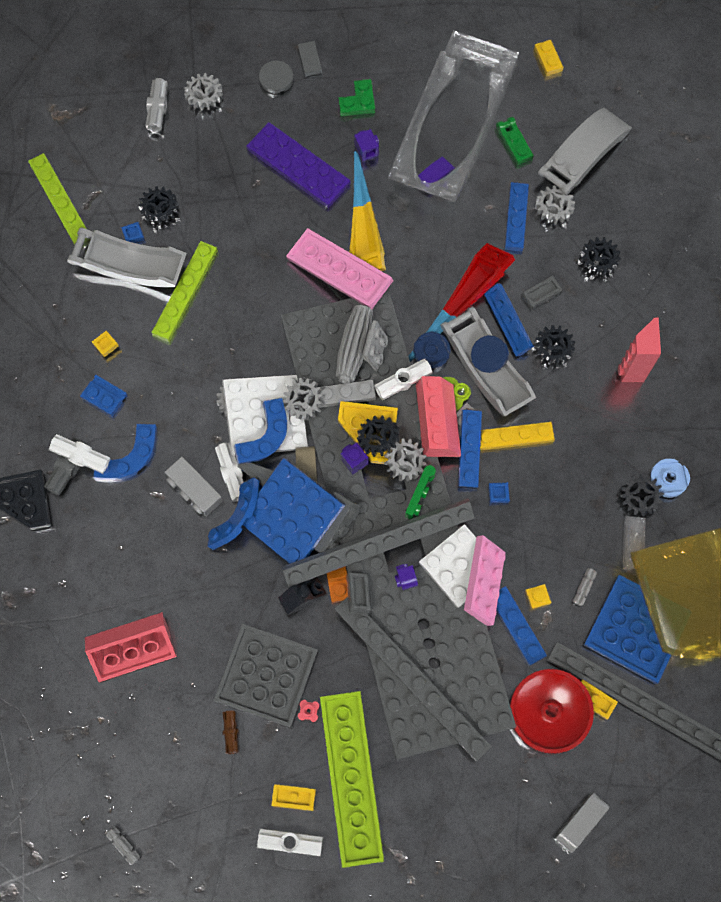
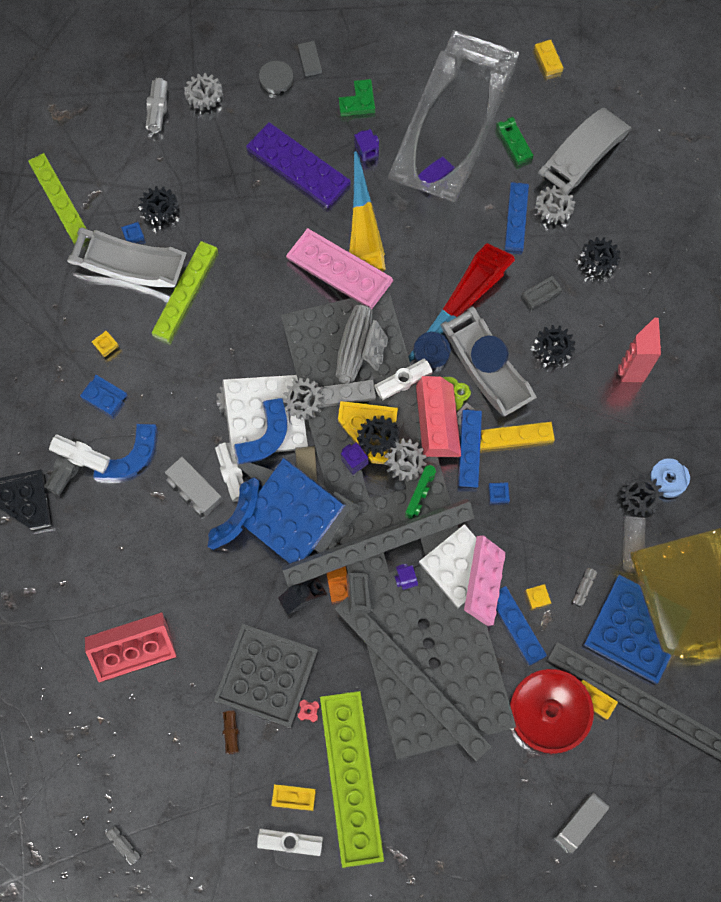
blue plate [484,284,534,356] -> none

